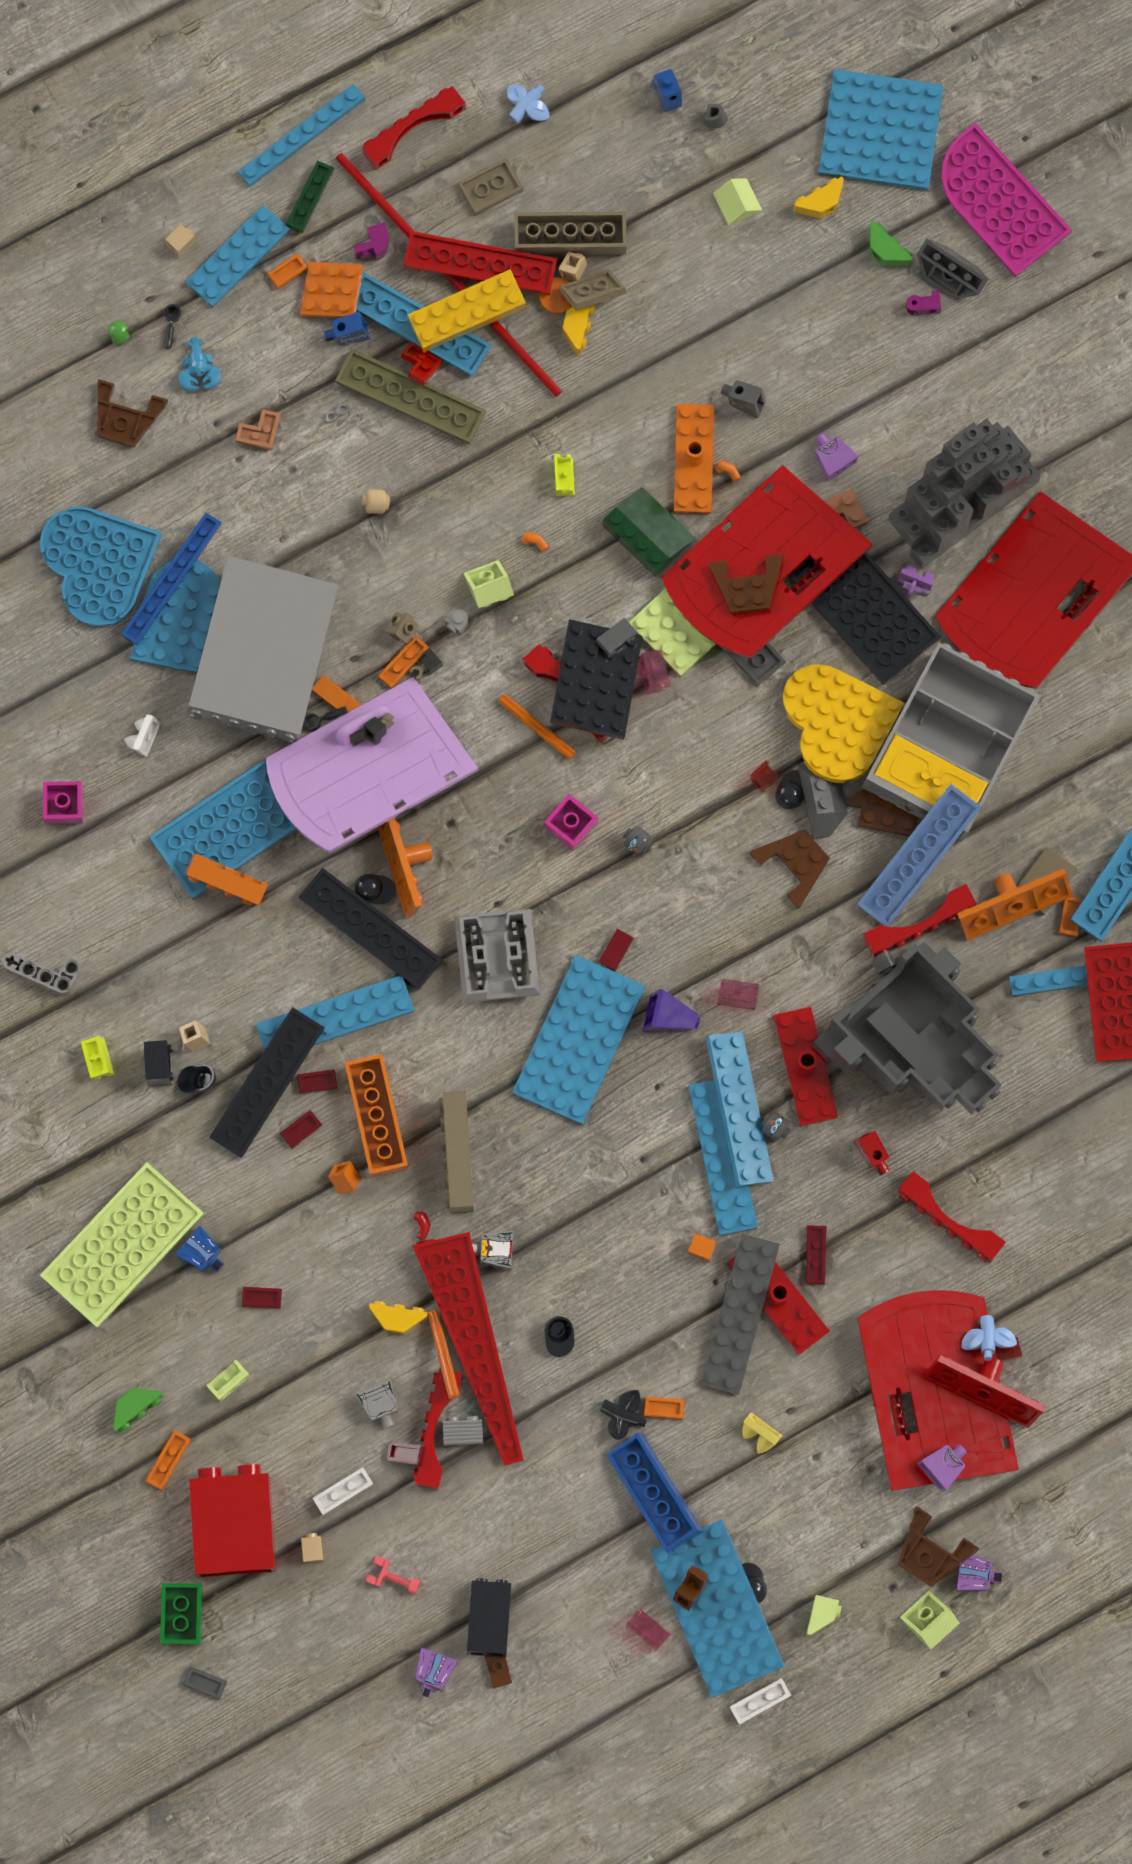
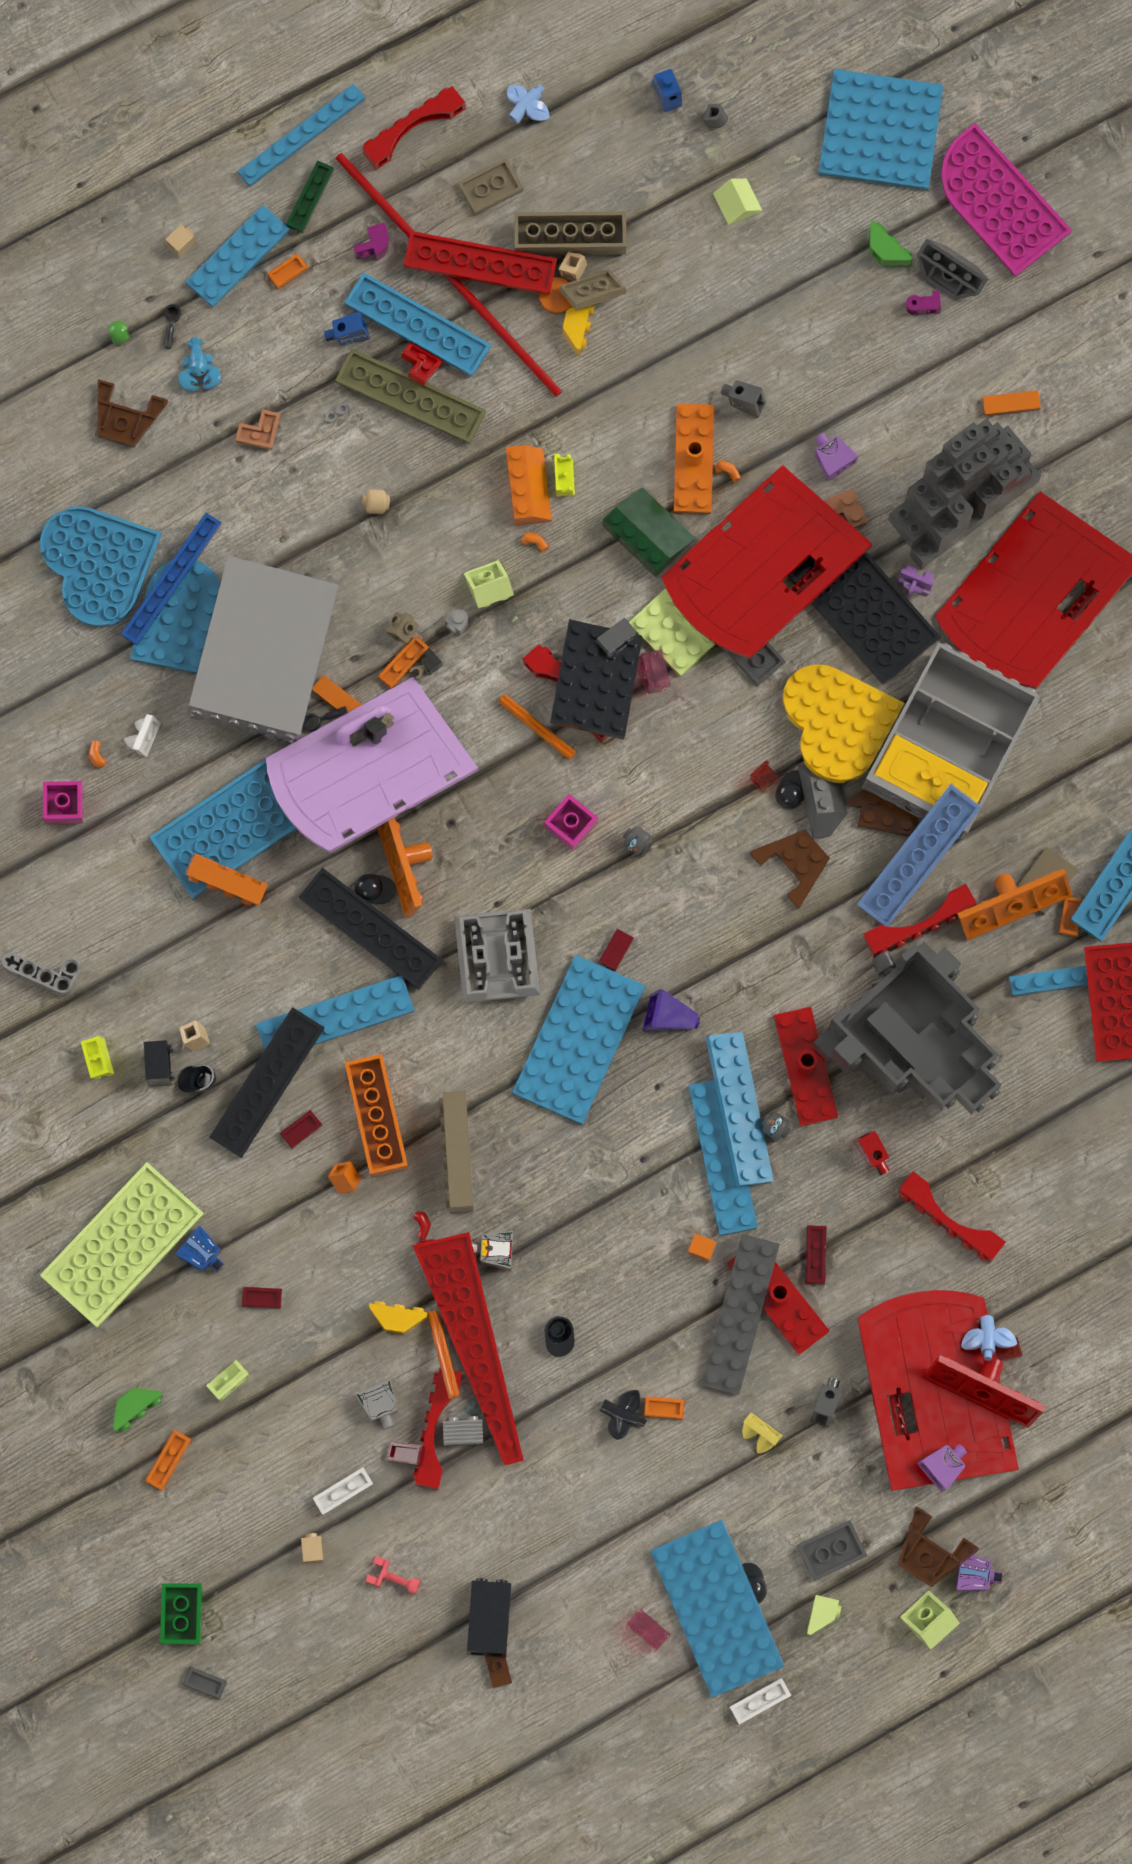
red brick [189,1464,276,1578] -> none
dark red tile [297,1069,338,1094] -> none
orange plate [300,262,364,319] -> none
yellow brick [408,269,526,353] -> none
medium lavender torso [415,1648,457,1698] -> none
blue arch [606,1432,704,1553] -> none
reddish brown brick [673,1565,709,1611] -> none
reddish brown wing [709,554,783,615] -> none
clear pink hinge [717,979,759,1010] -> none
yellow slope [793,177,844,219] -> none
none -> orange arm [88,740,106,768]
none -> orange slope [506,445,552,525]
none -> dark grey plate [797,1520,867,1582]
none -> dark grey torso [810,1378,841,1428]
none -> orange tile [982,390,1041,416]

